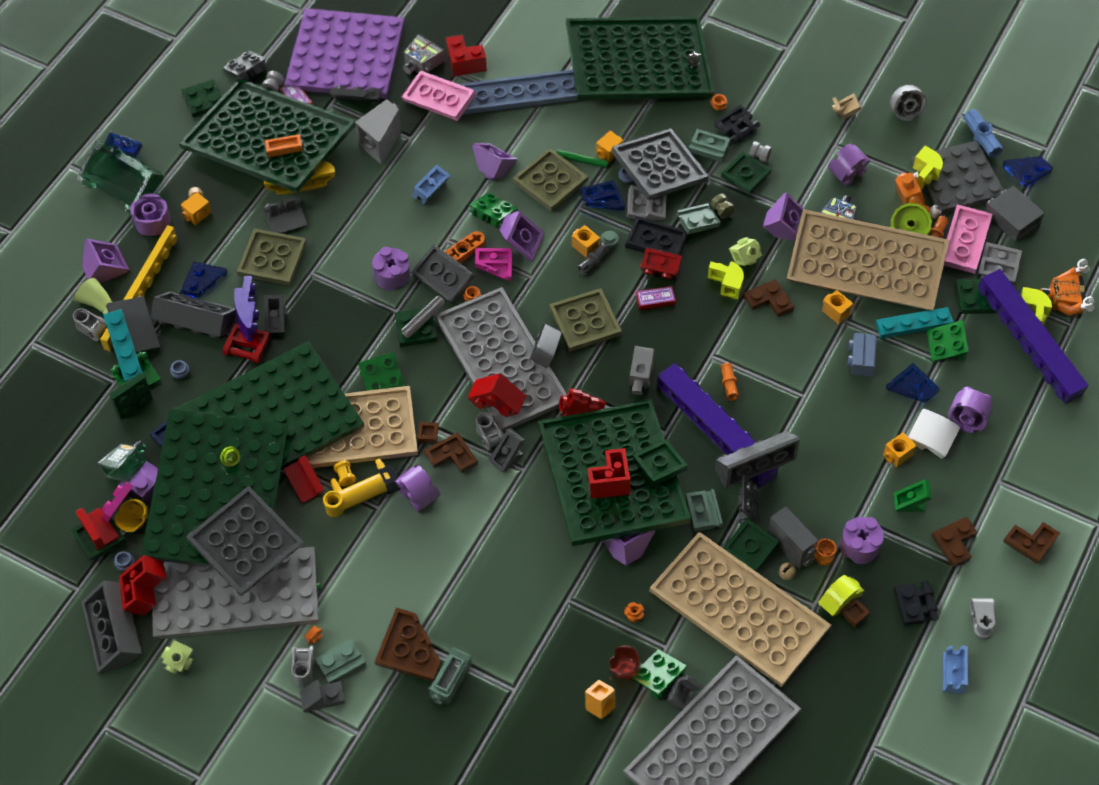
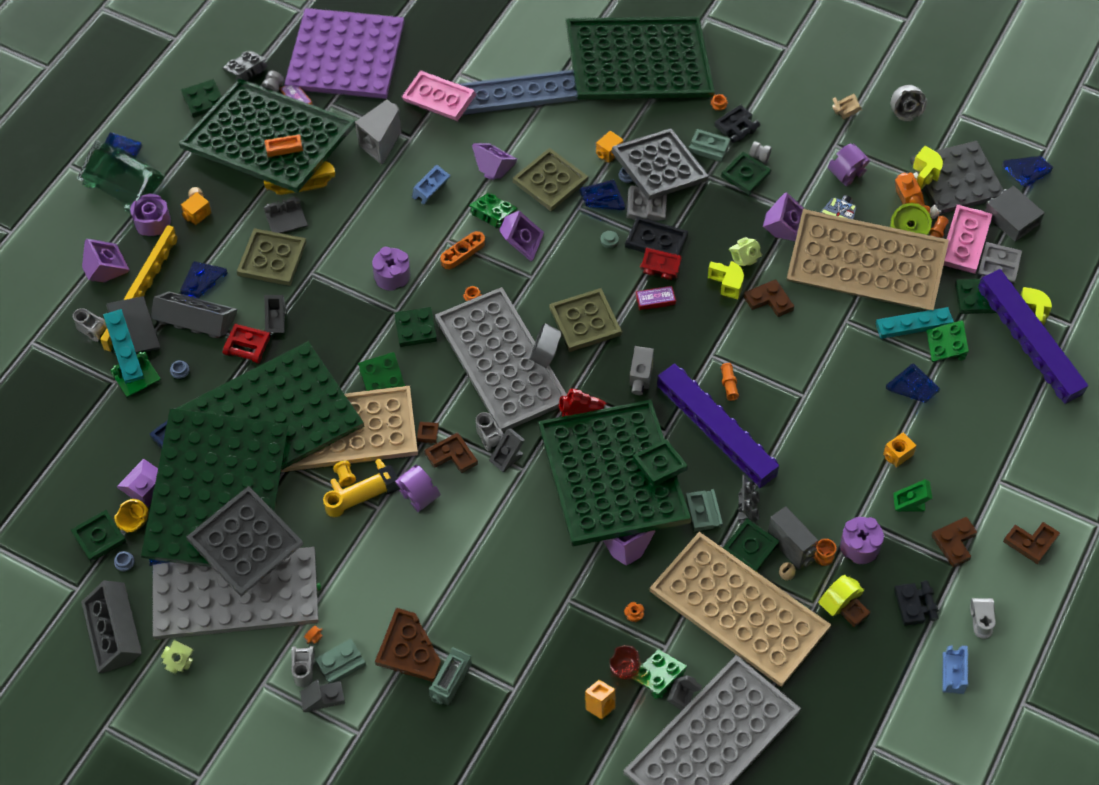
yellowish green hat [74,278,112,314] -> none
red panel [75,508,119,550] -> none
clear green torso [97,440,147,482] -> none
dark pink wing [101,481,133,523] -> none
dark green plate [109,373,152,419] -> none
red brick [119,555,166,616] -> none
lime plate [220,447,240,467] -> none
slope [234,276,259,341] -> none
red panel [284,455,324,503] -> none
dark grey hinge [330,86,380,101] -> none
light grey axle [401,296,445,338] -> none
light grey torso [403,35,444,74] -> none
dark grey tile [411,244,476,304] -> none
red brick [446,35,487,77] -> none
red brick [467,373,527,417] -> none
dark pink wing [475,248,512,281] -> none
green bar [557,150,609,168] -> none
light orange brick [572,225,600,258] -> none
dark grey pin [577,243,609,275] -> none
red brick [588,448,631,499] -> none
sand green plate [676,203,720,234] -> none
clear smoke plate [688,51,700,68] -> none
olive wheel [710,193,735,219] -> none
dark grey slope [715,431,800,488] -> none
light orange brick [822,290,853,324] -> none
sand blue brick [847,333,877,377] -> none
white slope [908,409,960,459] -> none
medium lavender brick [948,387,993,433] -> none
medium blue piece [963,109,1003,158] -> none
orange torso [1040,259,1095,316] -> none

